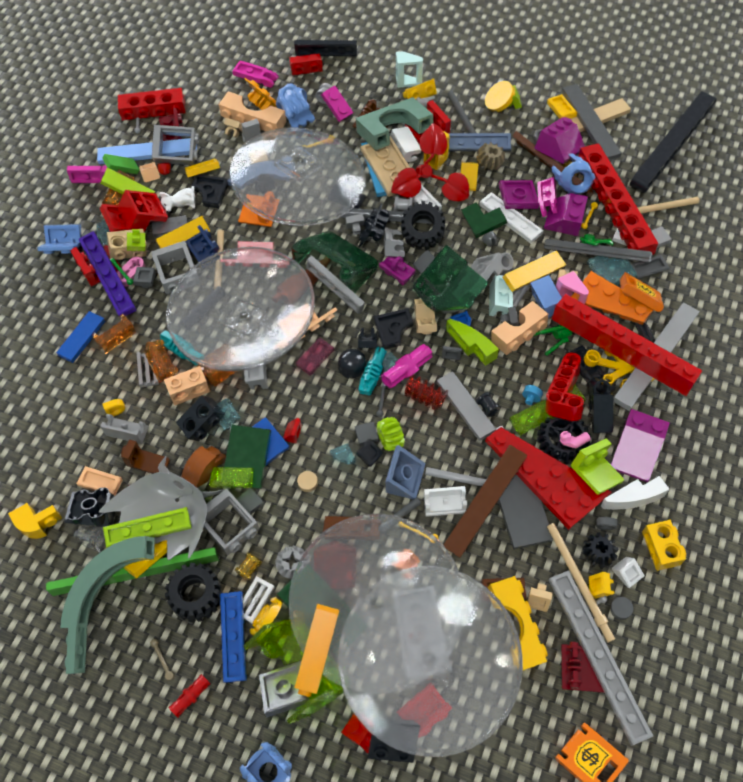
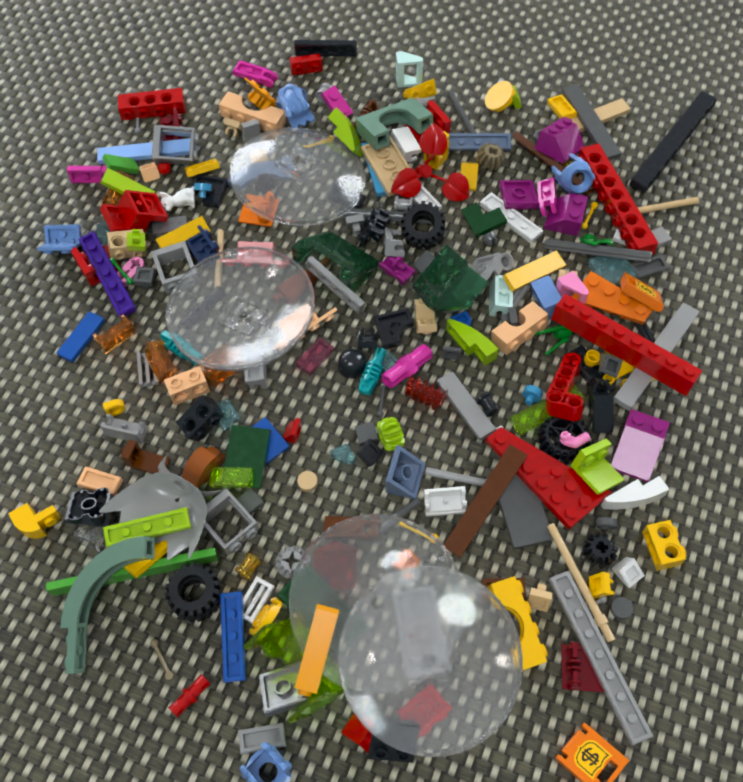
none -> dark azure tile [194,183,212,198]
none -> light grey tile [238,723,286,755]
none -> lime slope [328,107,362,157]
none -> dark grey slope [599,353,623,378]

